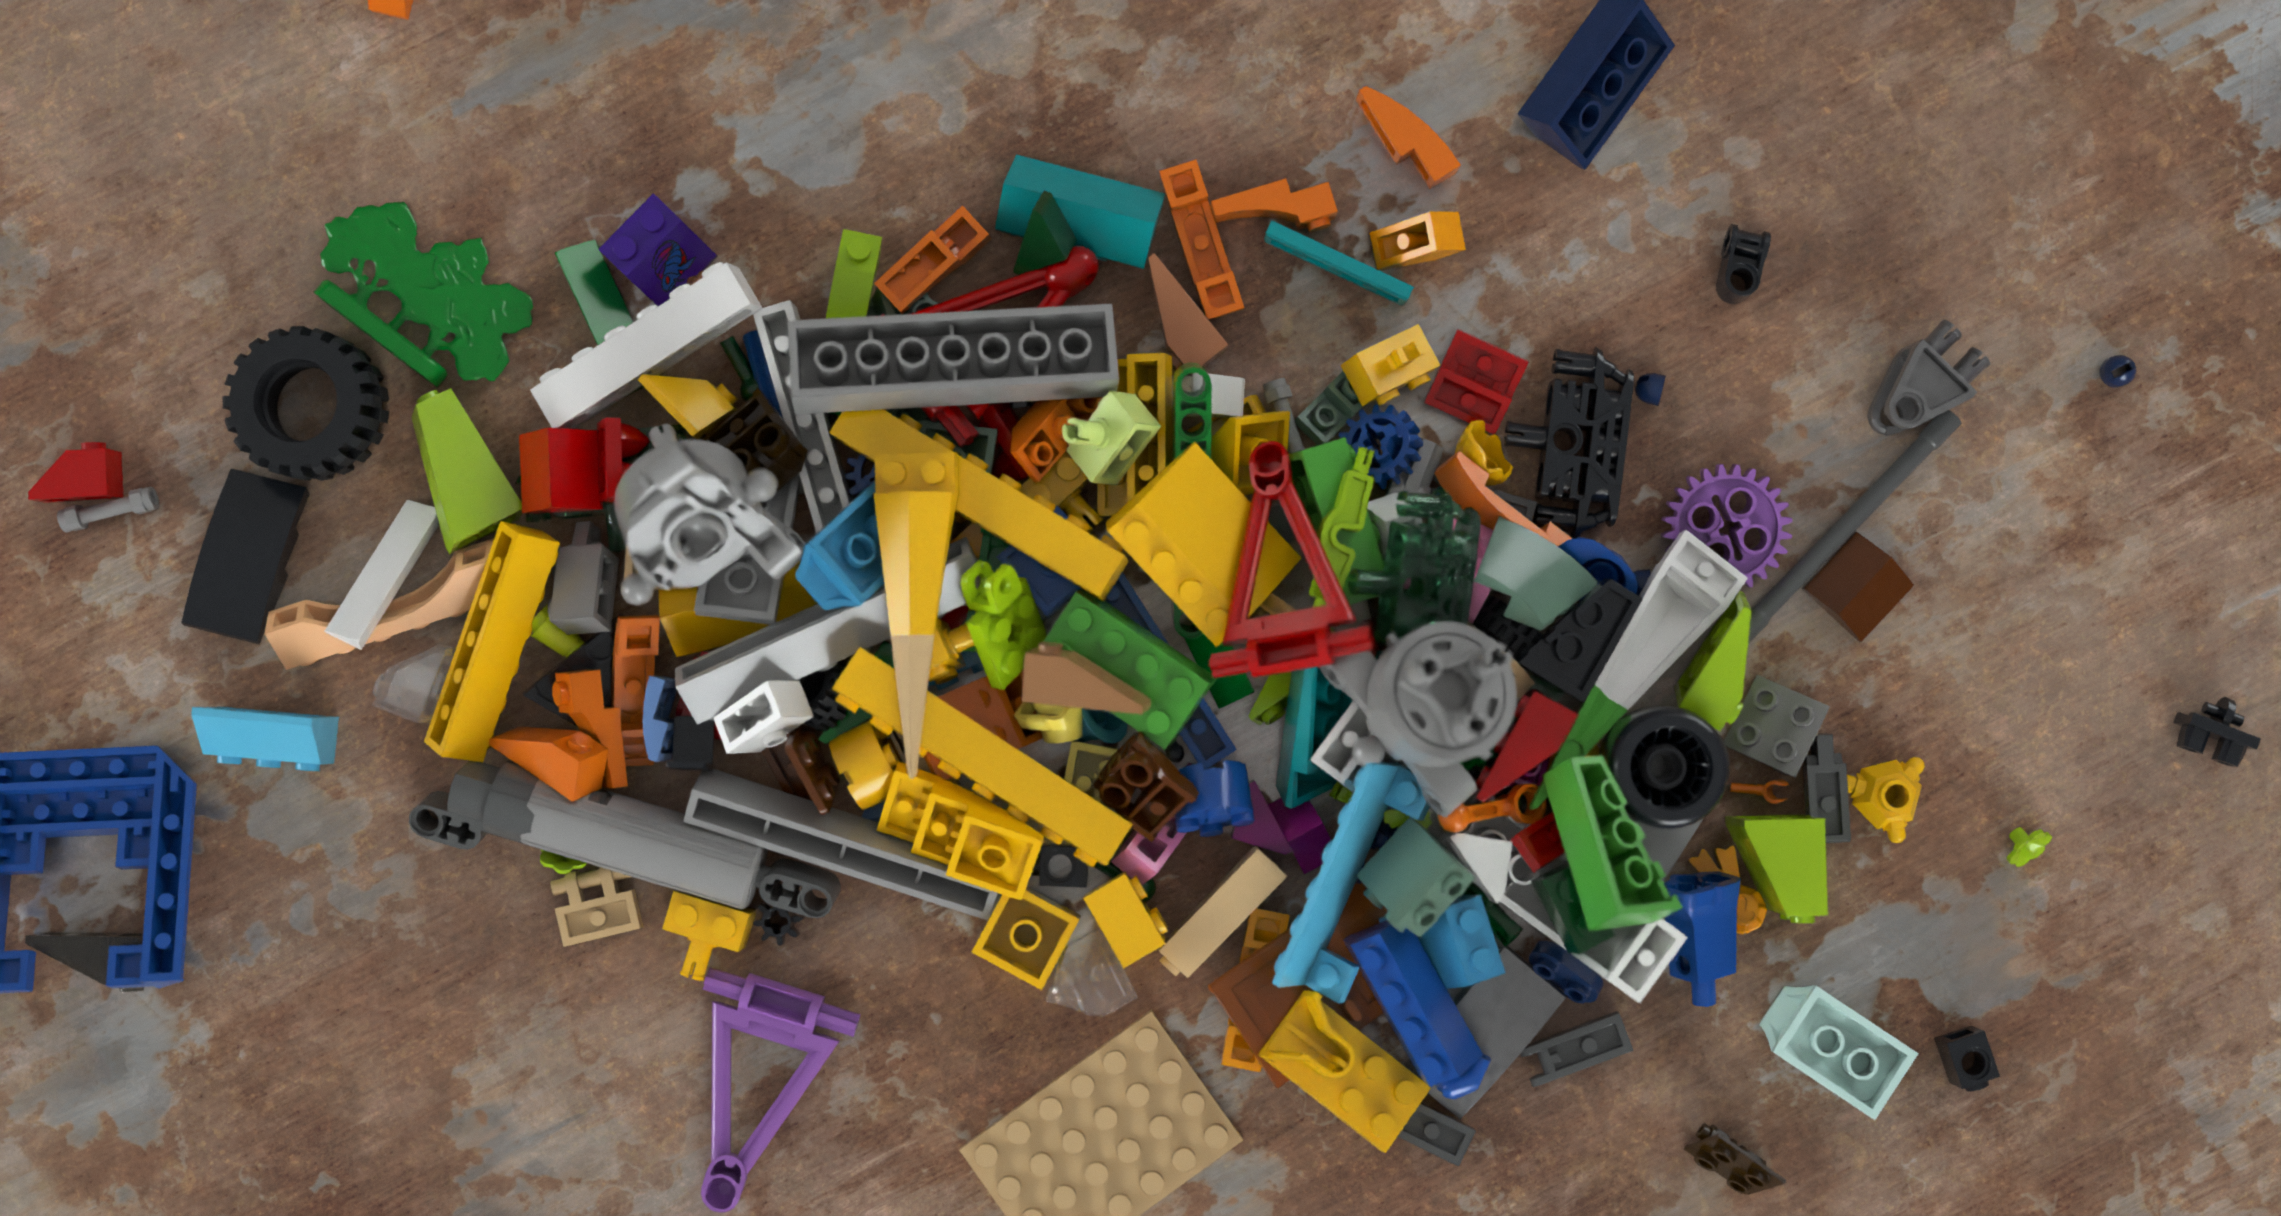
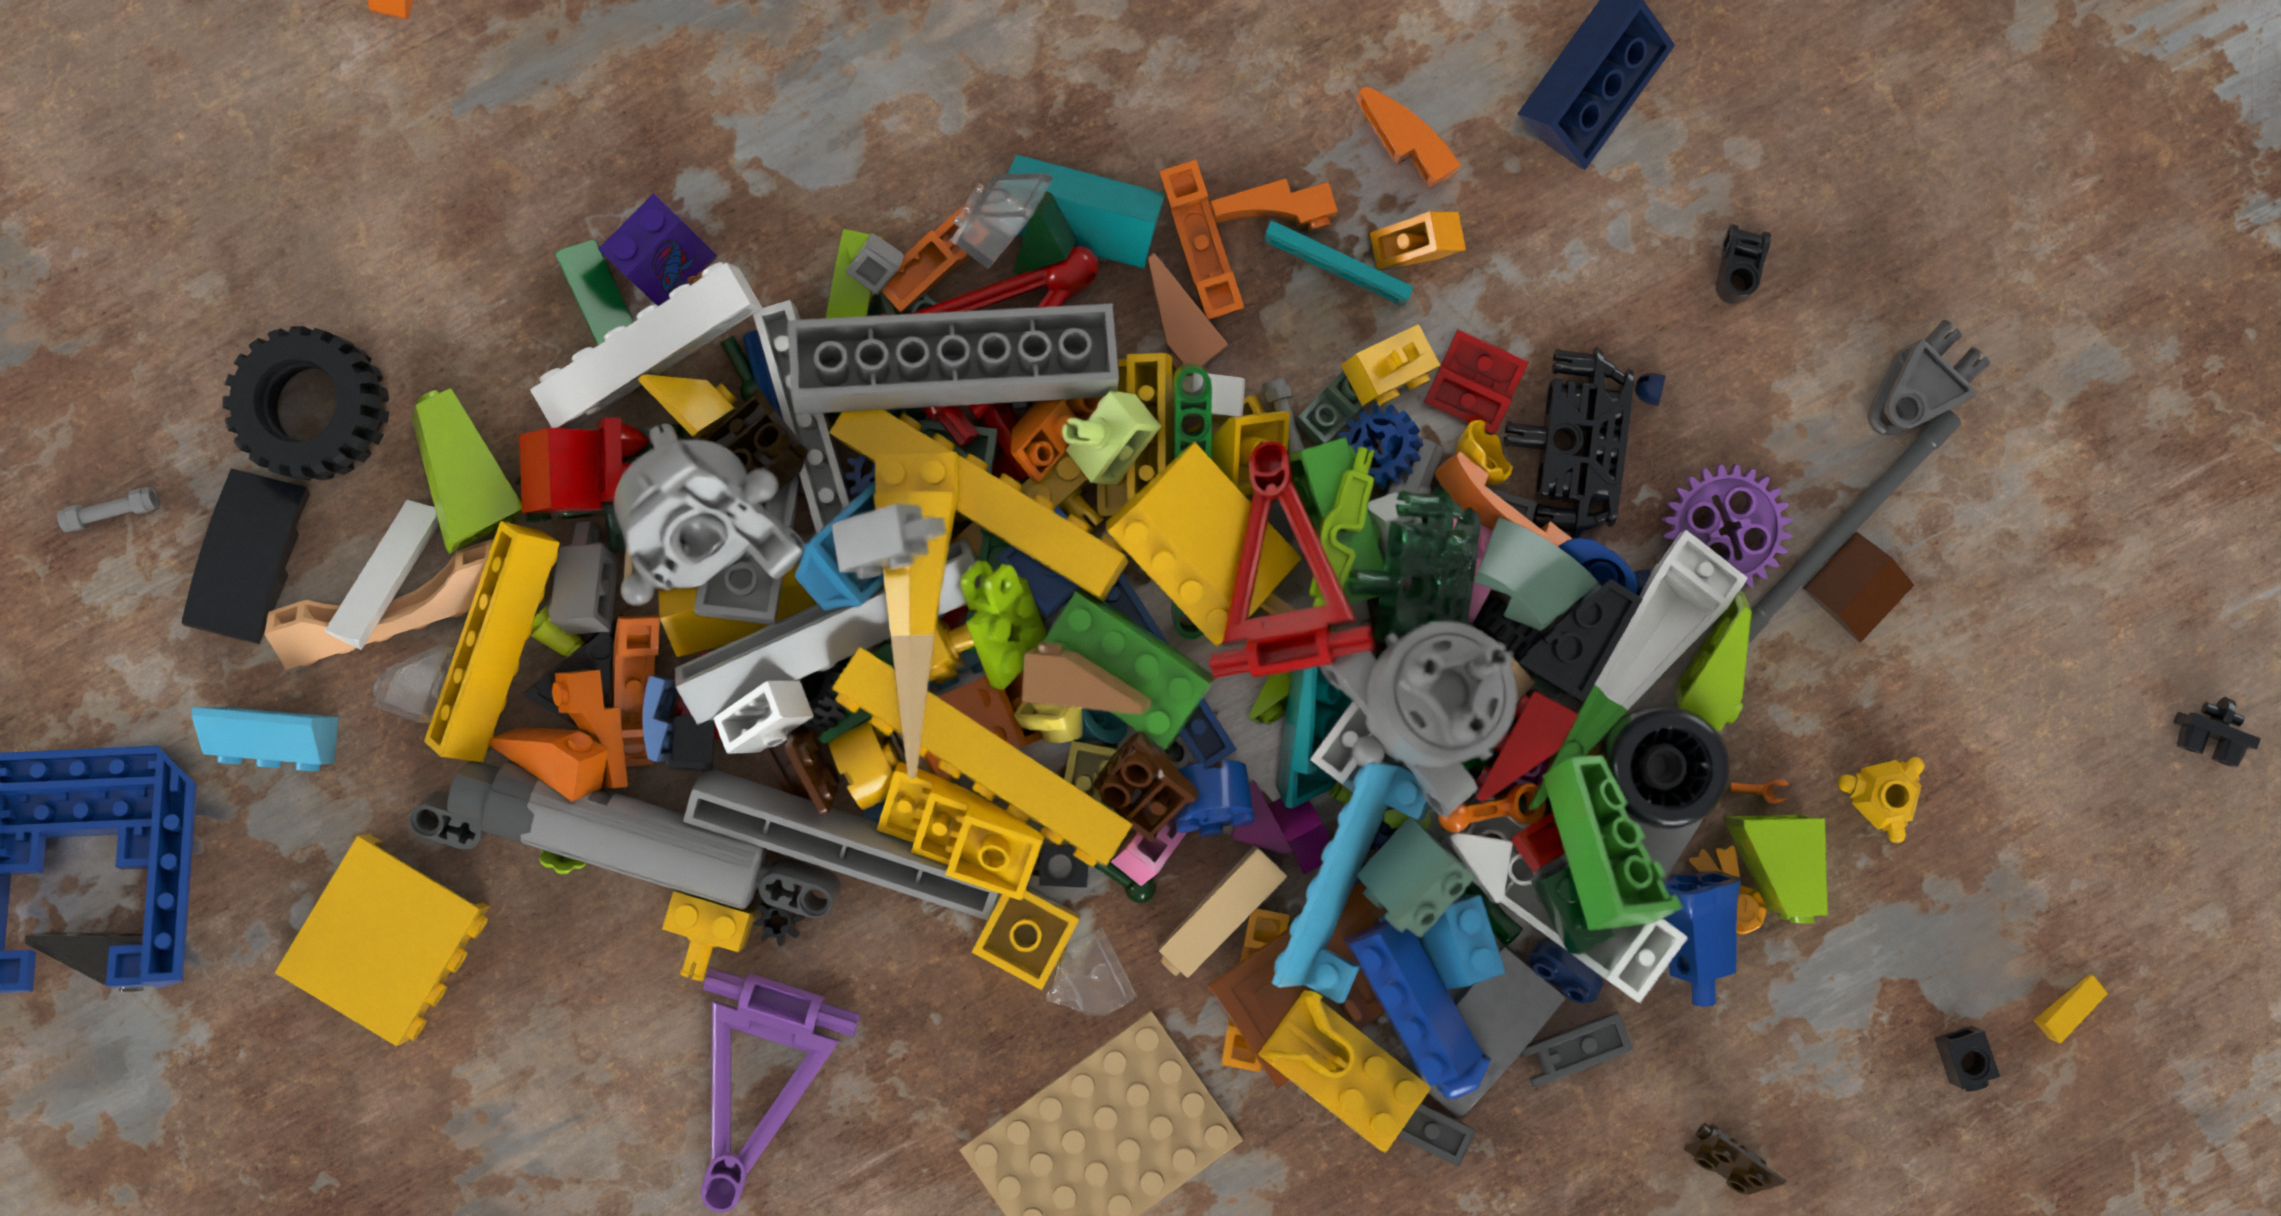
red slope [28,442,124,503] -> none
green plant [313,202,533,388] -> none
tan plate [550,867,644,947] -> none
yellow brick [1083,871,1168,968] -> none
green slope [1185,635,1255,709] -> none
light grey hinge [1724,675,1830,778] -> none
light aqua slope [1760,985,1919,1120] -> none
dark grey hinge [1803,733,1851,843] -> none
lime plant [2007,827,2052,867] -> none
dark blue hinge [2100,355,2137,388] -> none
none -> yellow panel [275,834,489,1047]
none -> light grey hinge [831,504,946,578]
none -> light grey slope [845,233,904,295]
none -> clear slope [950,173,1053,269]
none -> yellow piece [2034,974,2108,1044]

